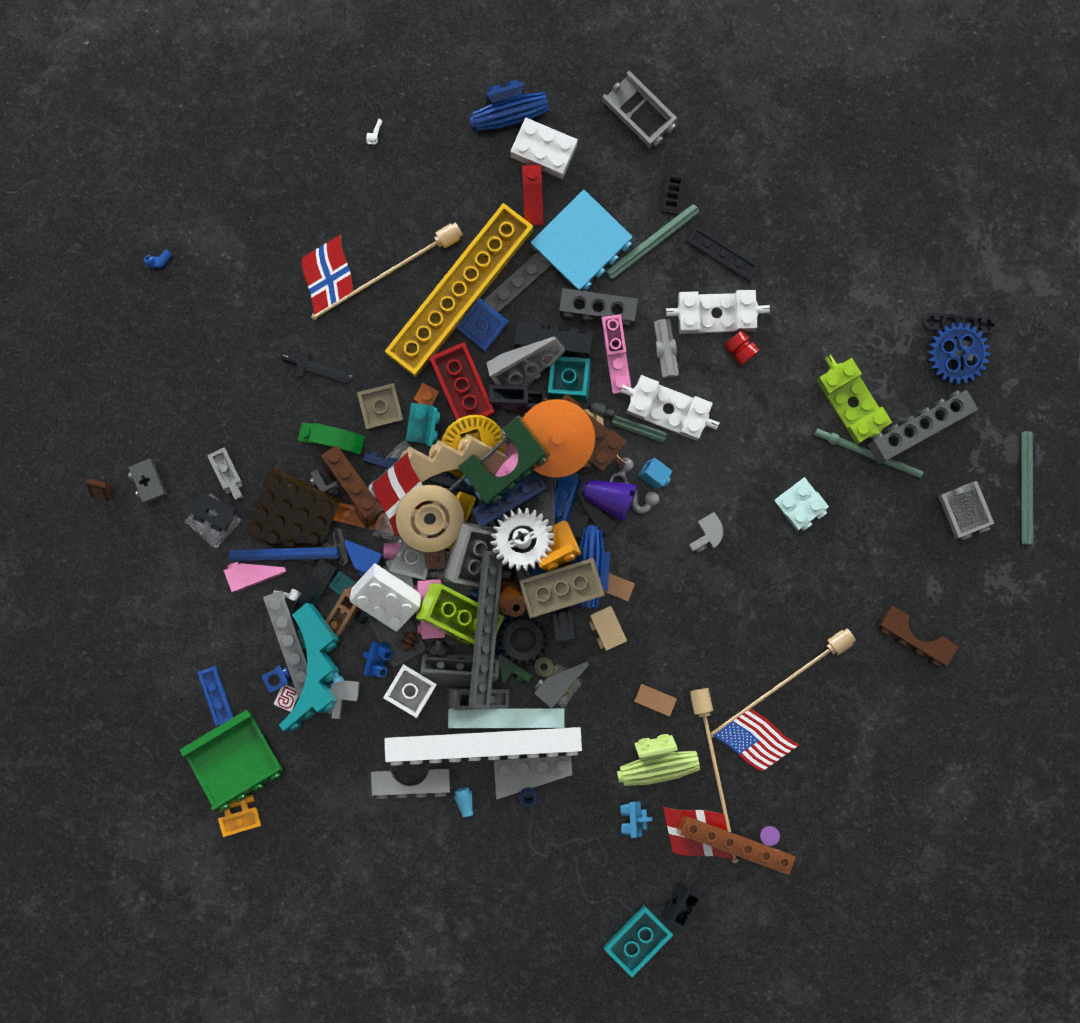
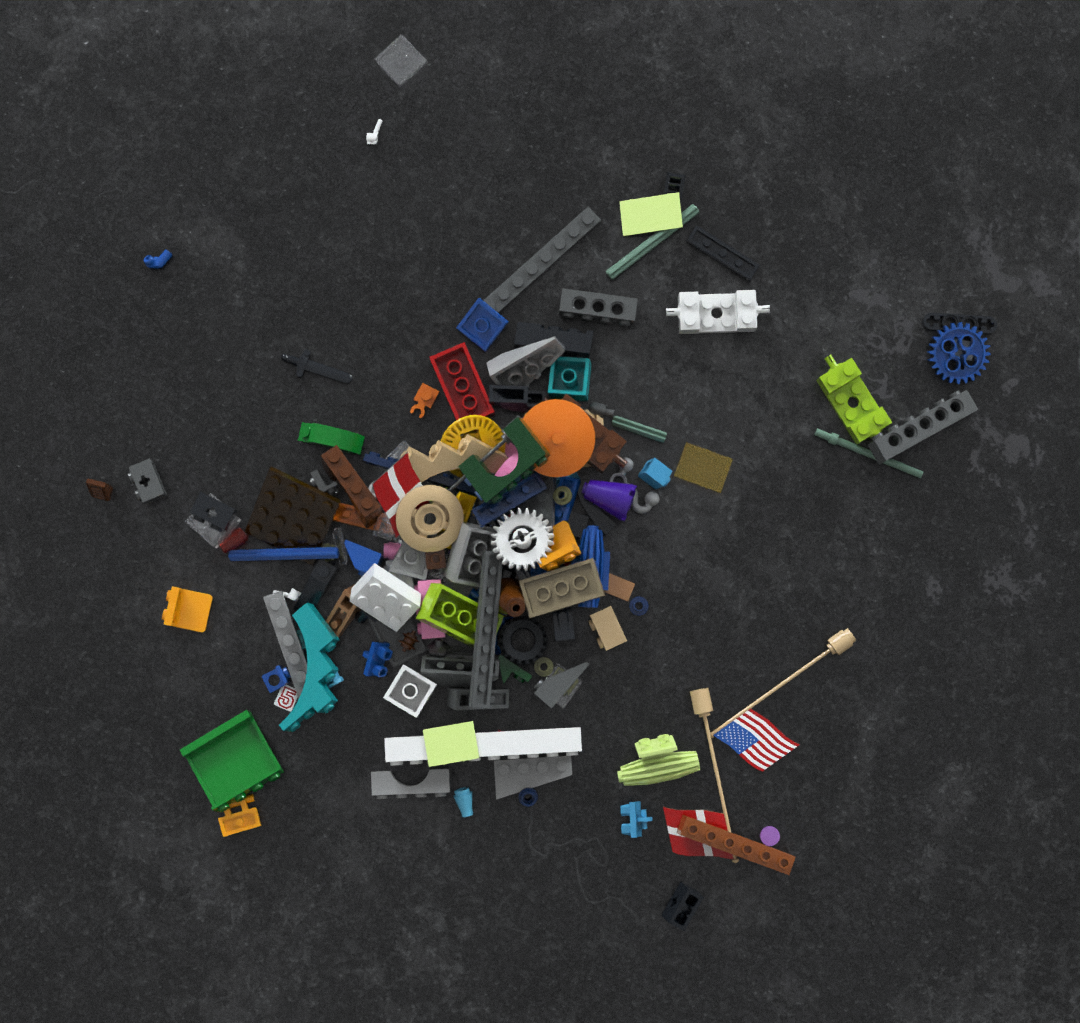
blue tile [197,666,234,727] -> none
light grey hinge [207,447,243,501] -> none
bright pink slope [224,562,288,593] -> none
flag [302,222,463,320] -> none
teal plate [328,571,355,595] -> none
light grey brick [329,681,360,719] -> none
dark tan plate [357,383,404,430] -> none
yellow brick [385,203,533,378] -> none
teal bracket [406,402,440,447] -> none
light aqua tile [448,708,564,728] -> none
blue plate [469,79,549,131] -> none
white brick [510,117,578,179] -> none
red slope [522,165,544,226] -> none
medium azure panel [530,190,633,291] -> none
light grey door [602,71,677,149] -> none
bright pink slope [602,314,631,394] -> none
teal brick [603,905,673,977] -> none
white brick [620,375,719,441] -> none
medium nougat tile [634,684,677,717] -> none
light grey piece [654,319,679,378] -> none
light grey brick [688,512,723,553] -> none
red wheel [724,330,760,366] -> none
light aqua plate [774,477,829,531] -> none
reddish brown arch [878,606,959,668] -> none
window [937,481,994,540] -> none
sand green axle [1021,431,1033,545] -> none
none -> light orange bracket [162,586,213,632]
none -> clear red cone [219,527,248,554]
none -> clear tile [374,34,427,87]
none -> yellowish green window [423,721,479,767]
none -> olive plate [553,486,572,505]
none -> yellowish green window [620,192,683,236]
none -> dark blue plate [629,596,649,616]
none -> clear yellow window [674,442,733,493]

